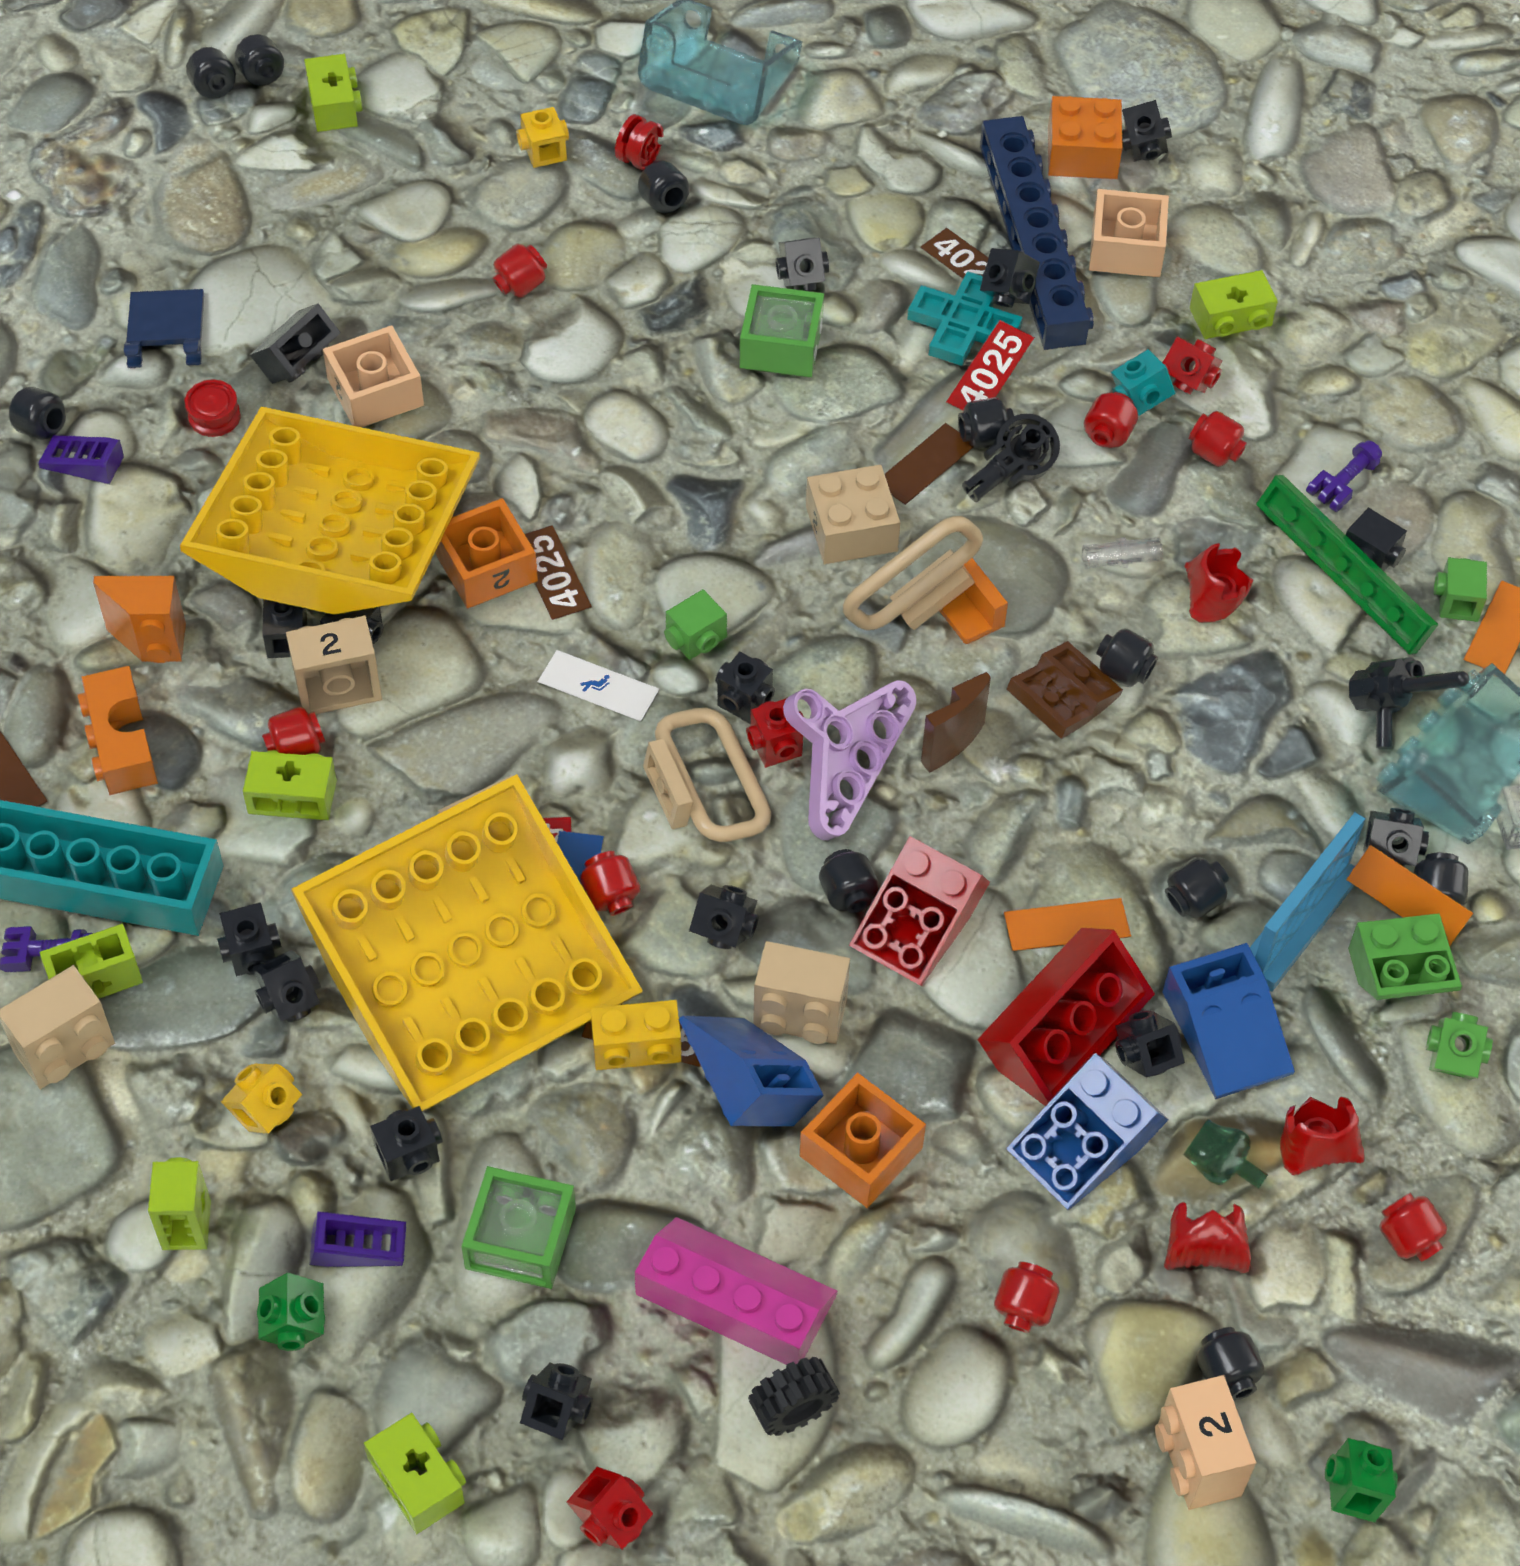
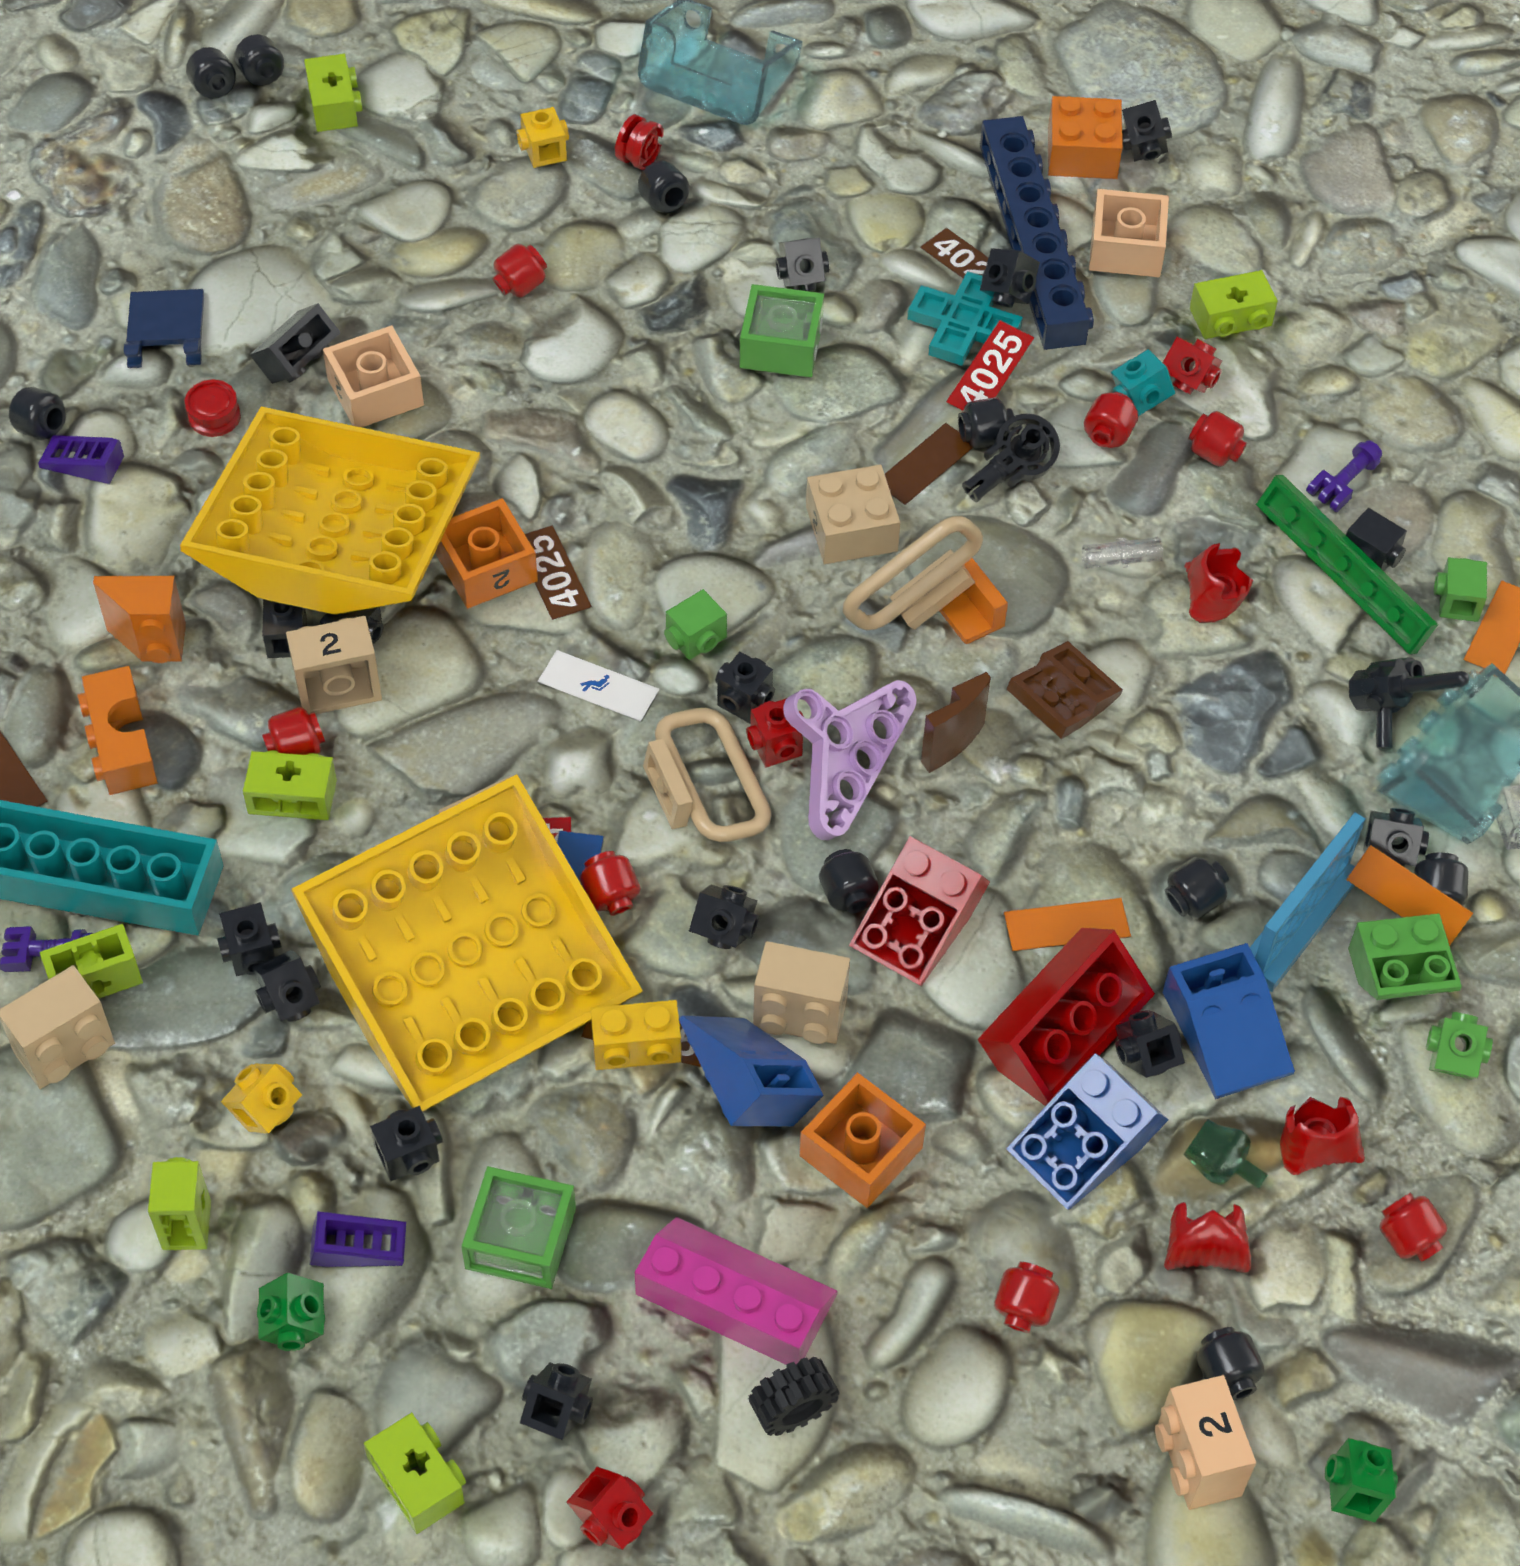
black head [1096,628,1158,687] -> none

